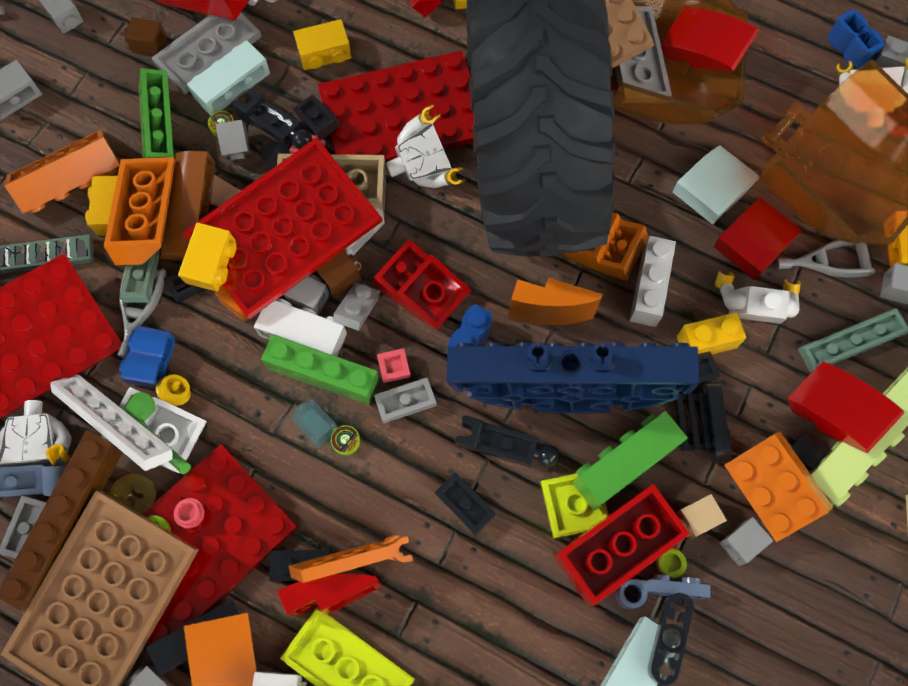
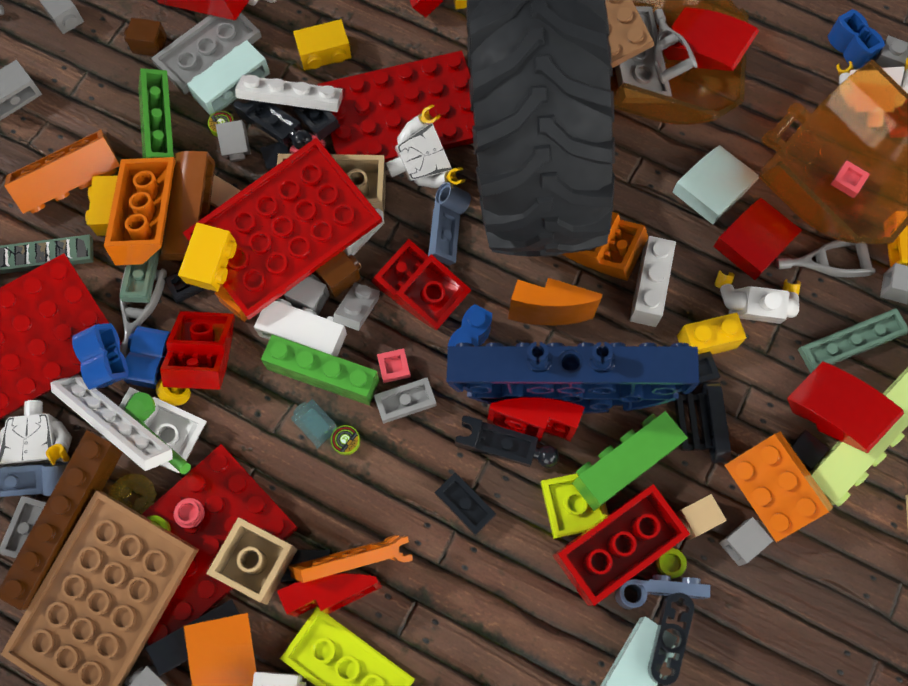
none -> blue brick [72,323,128,390]
none -> red slope [160,311,235,390]
none -> tan brick [206,517,297,605]
none -> white plate [235,75,343,112]
none -> sand blue plate [428,182,471,266]
none -> red slope [487,397,585,442]
none -> light grey piece [654,9,698,84]
none -> coral plate [830,161,870,198]

